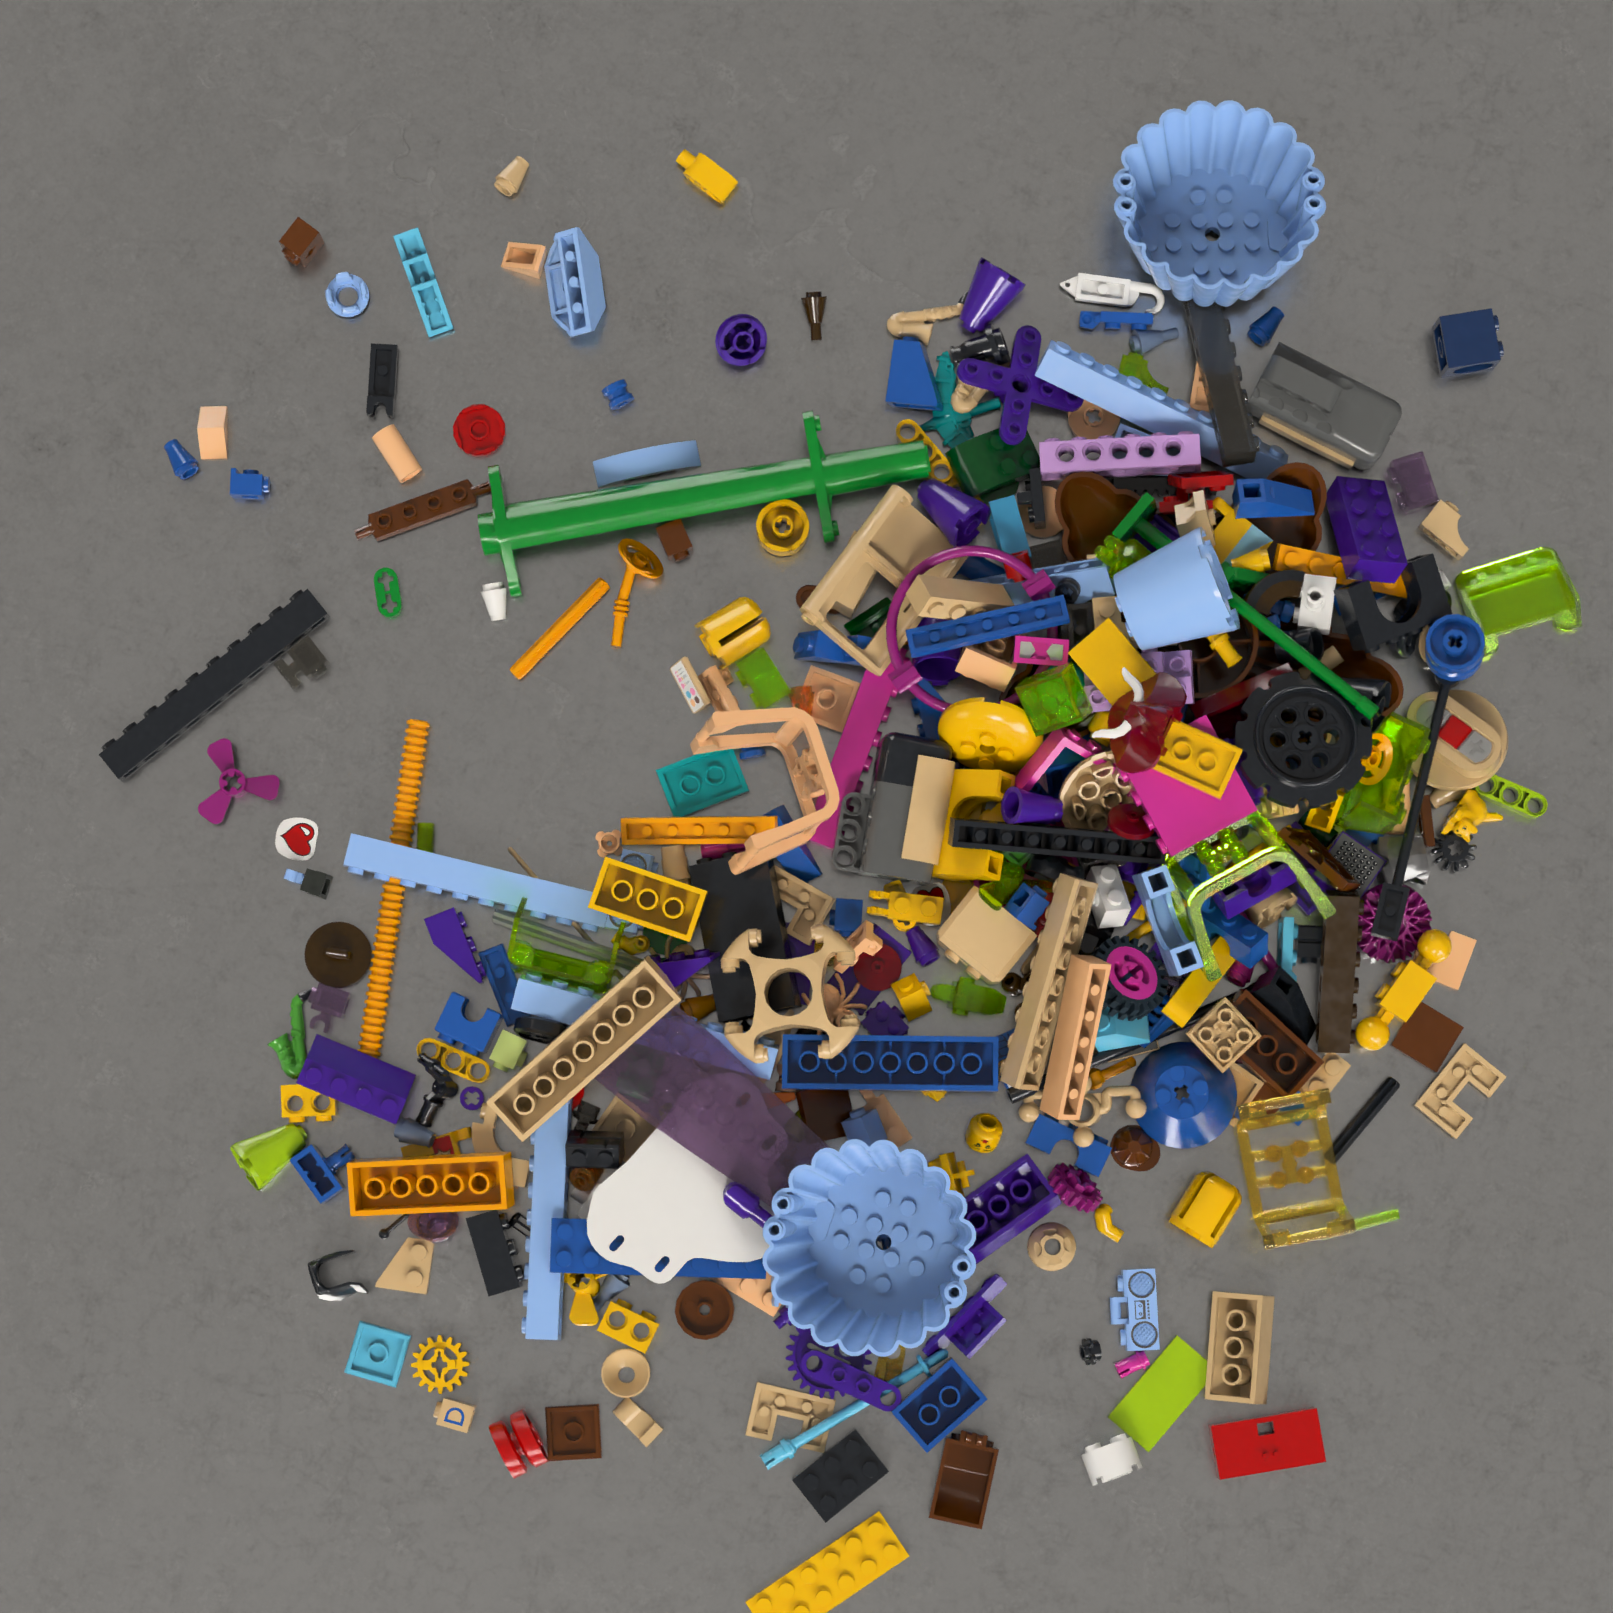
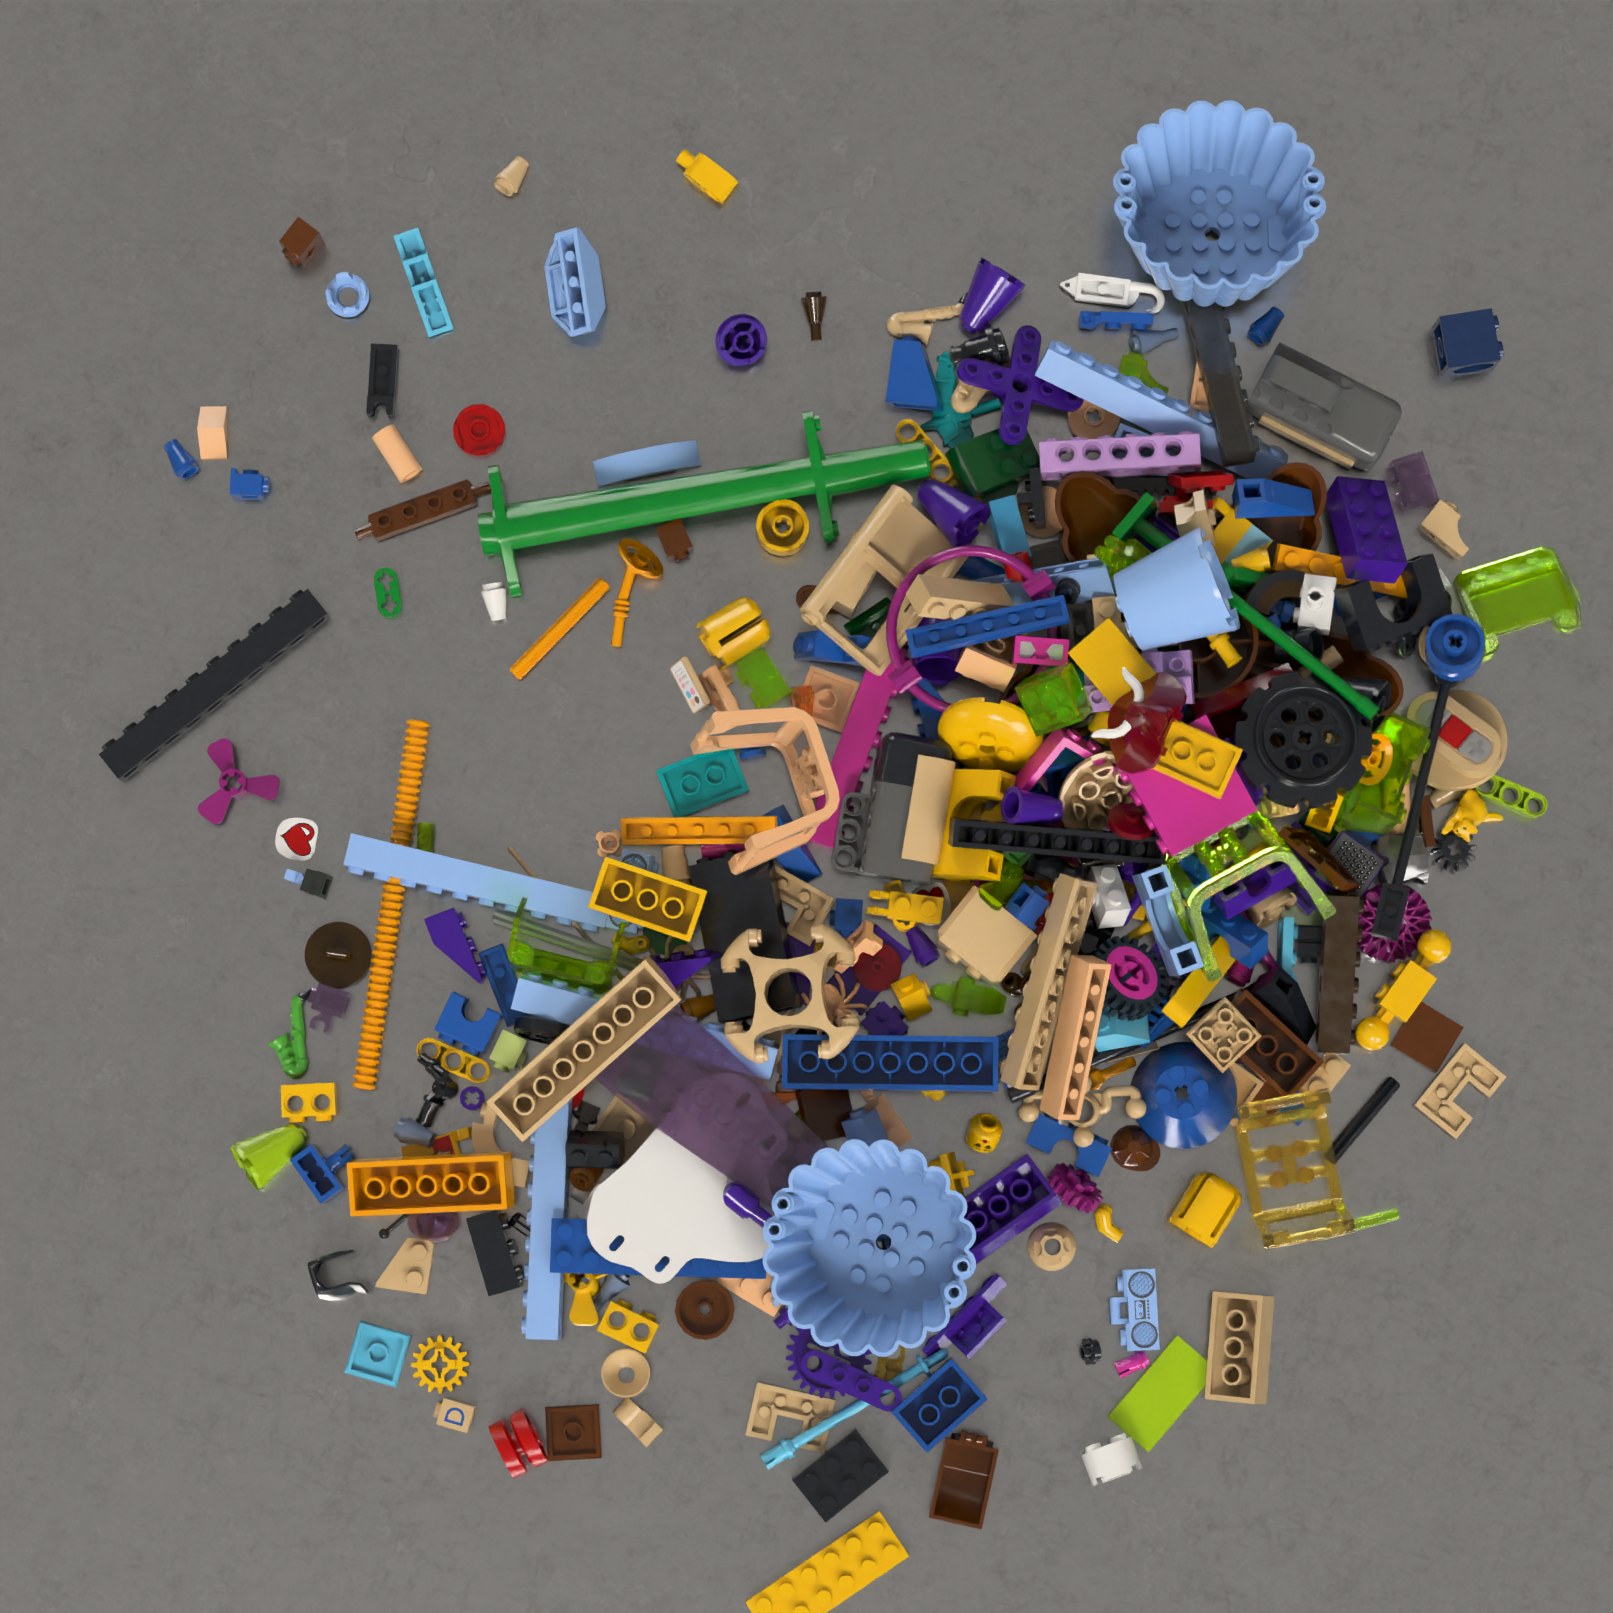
clear smoke brick [274,636,330,690] -> none
dark purple slope [296,1034,416,1125] -> none
light nougat slope [501,242,548,279] -> none
blue wheel [602,379,634,410] -> none
red brick [1208,1407,1326,1480] -> none
light nougat tile [1412,931,1477,990] -> none

